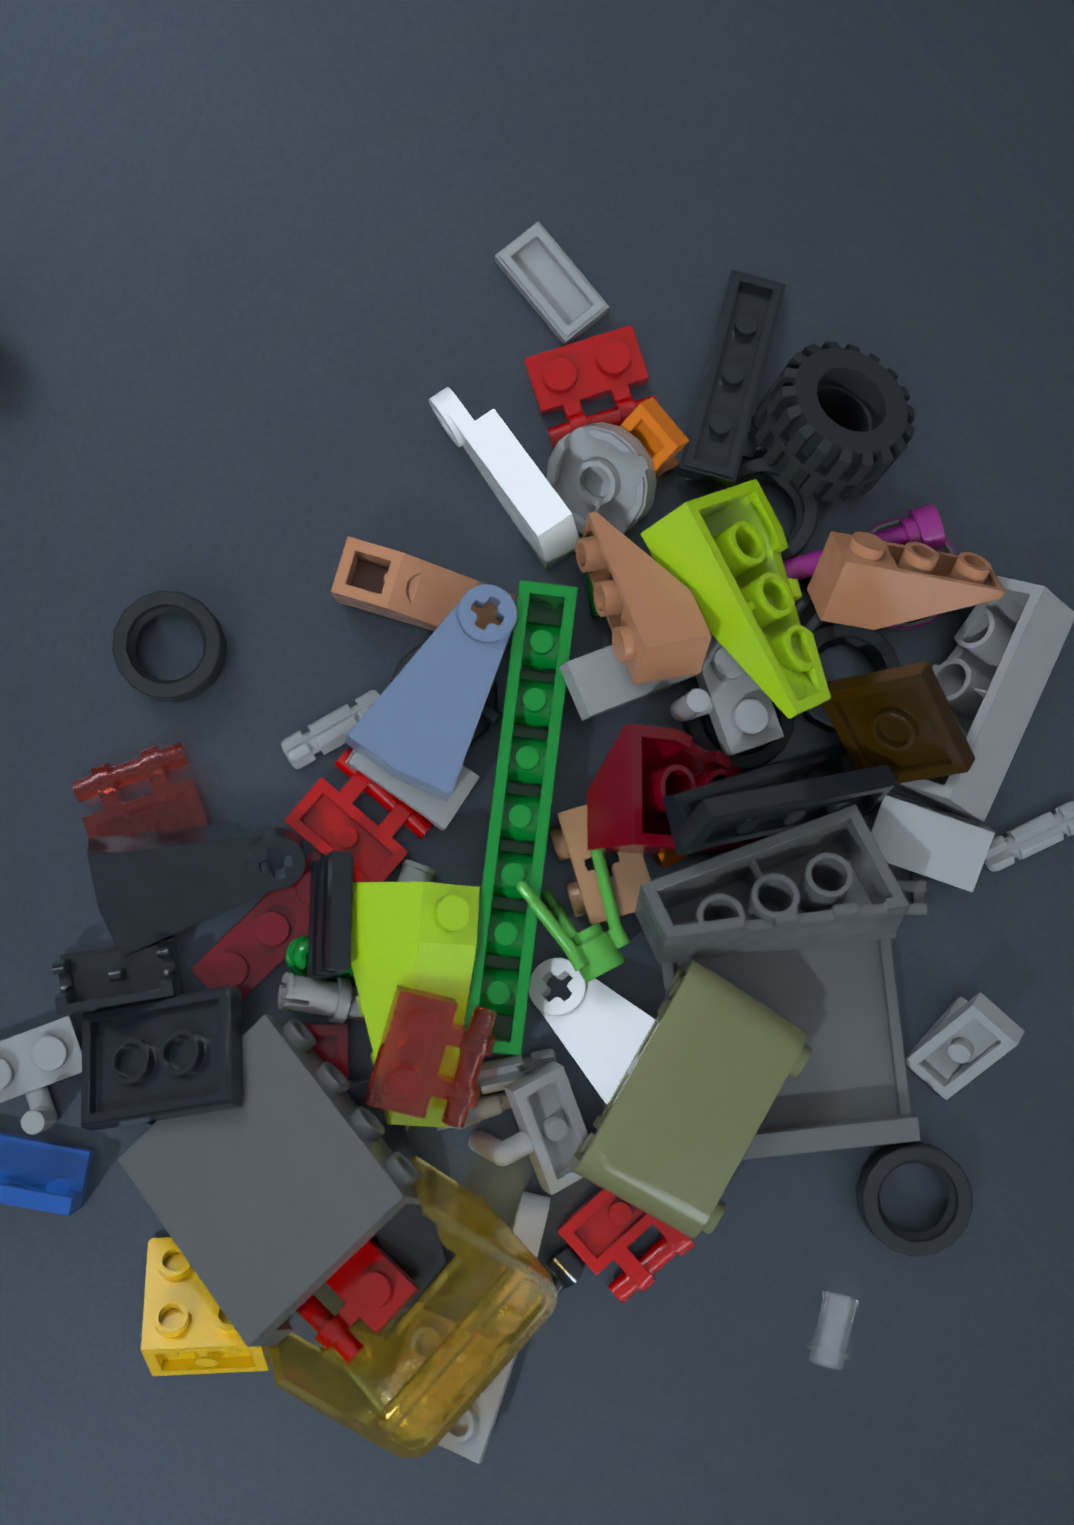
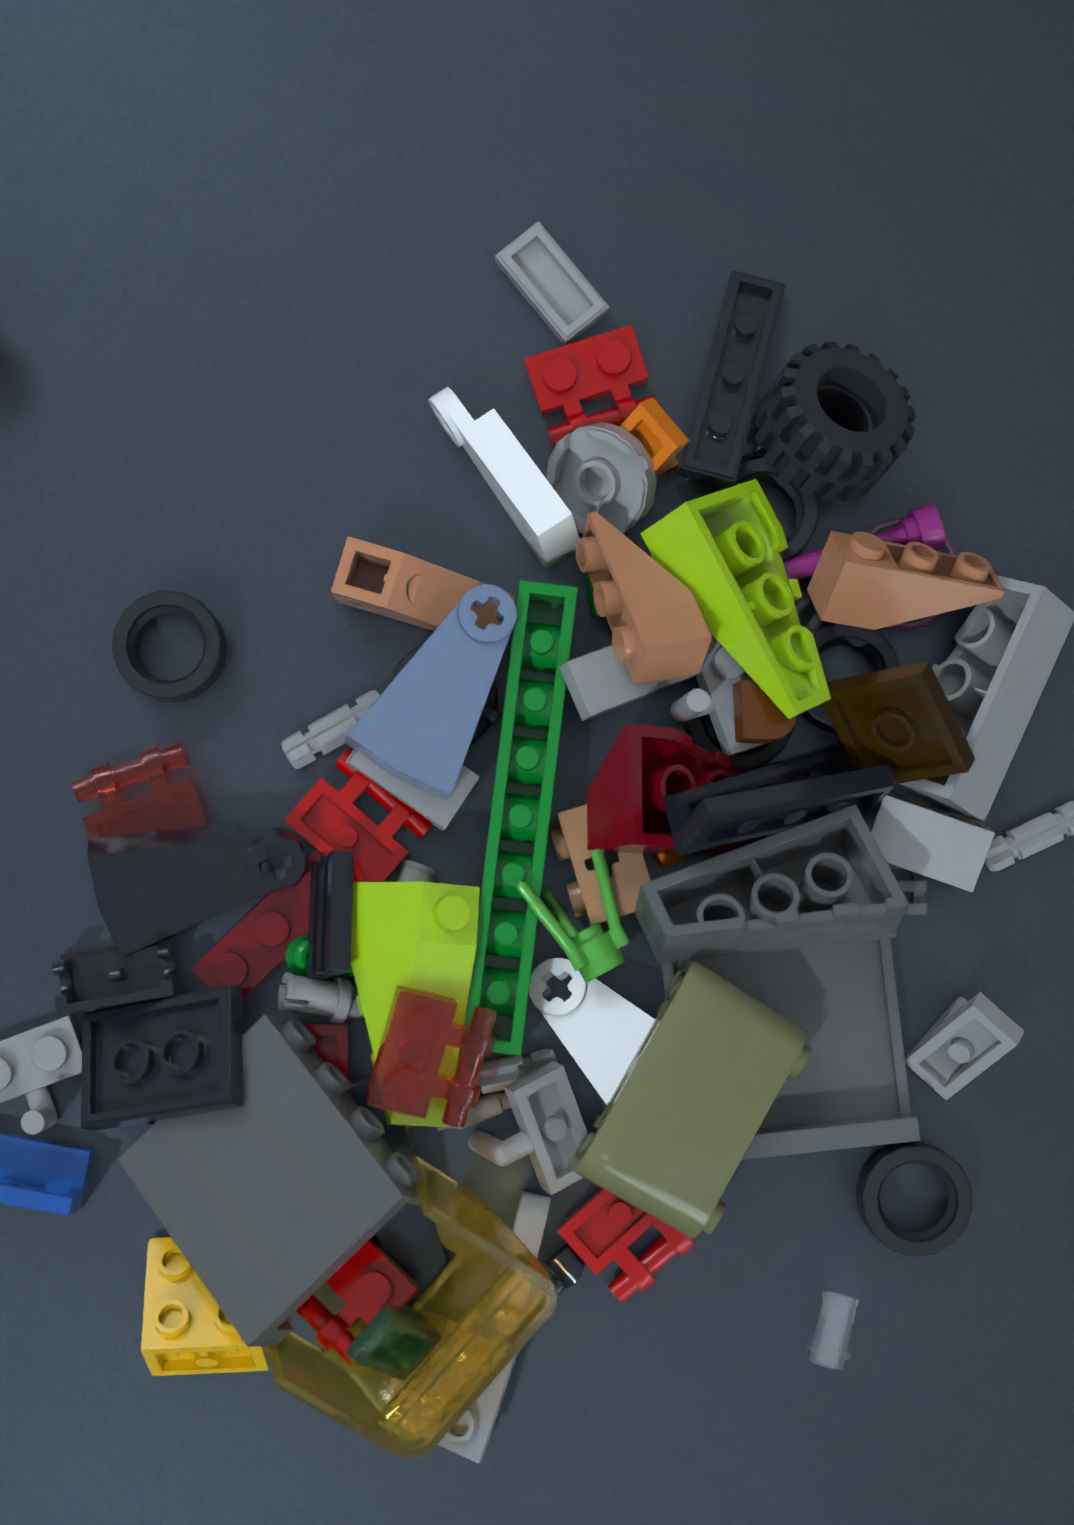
none -> clear green slope [345,1305,442,1381]
none -> reddish brown tile [732,680,797,743]

